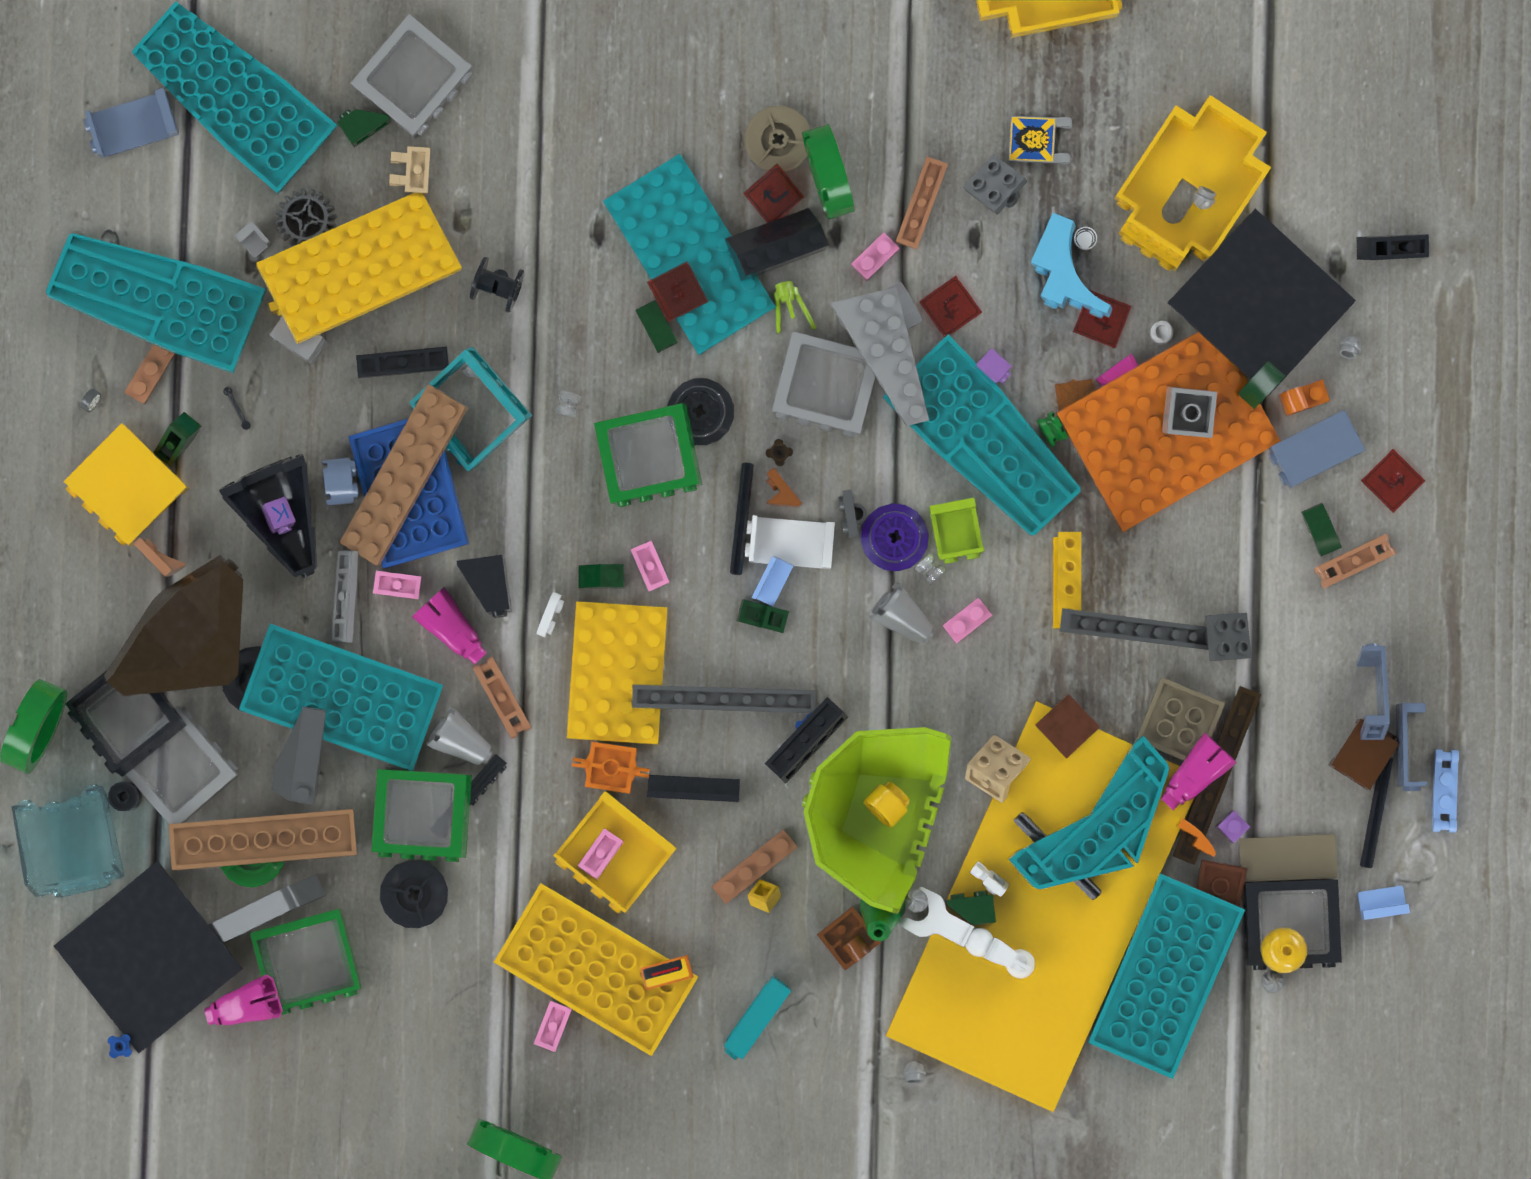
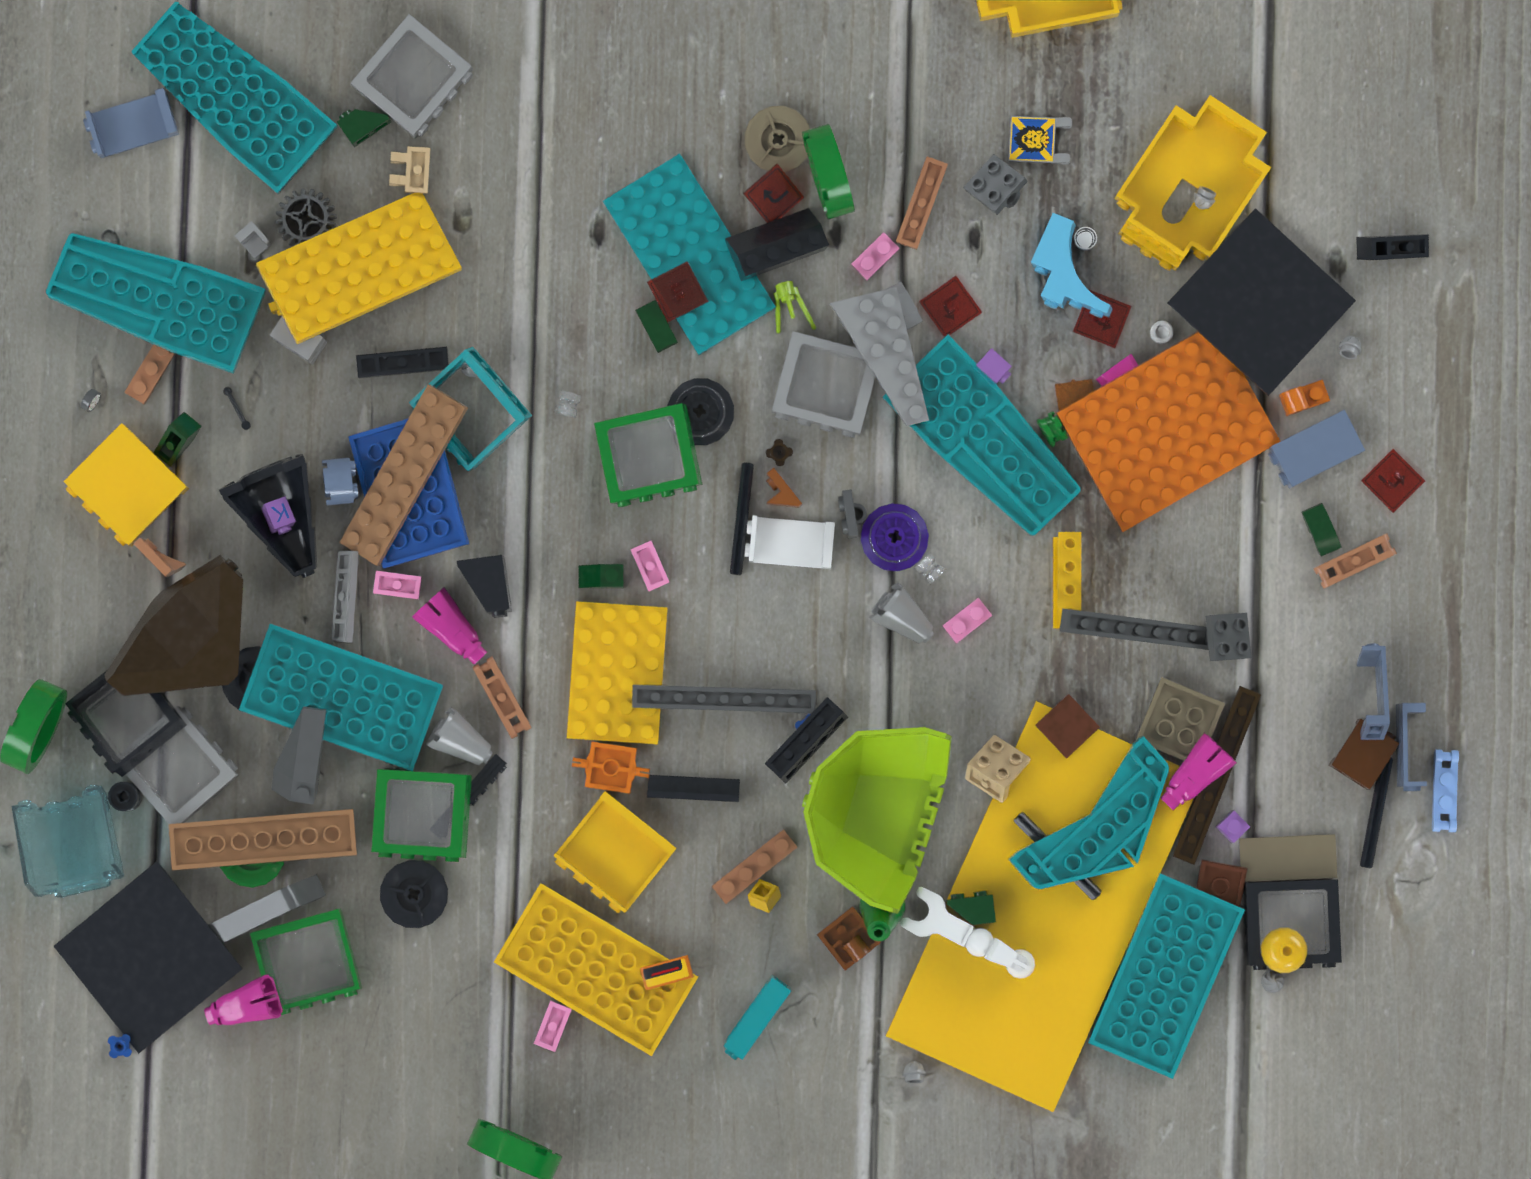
black hose [470,257,524,312] -> none
white plate [536,592,564,637] -> none
bright pink plate [578,829,624,880] -> none
dark green slope [736,599,789,633] -> none
light blue panel [752,555,794,607] -> none
yellow piece [863,782,910,828] -> none
light grey plate [905,889,928,913] -> none
lime panel [929,497,985,564] -> none
white plate [970,862,1009,897] -> none
light grey brick [1162,386,1217,438] -> none
orange slope [1176,818,1216,857] -> none
dark green slope [1238,361,1285,409] -> none
light blue panel [1357,886,1410,920] -> none

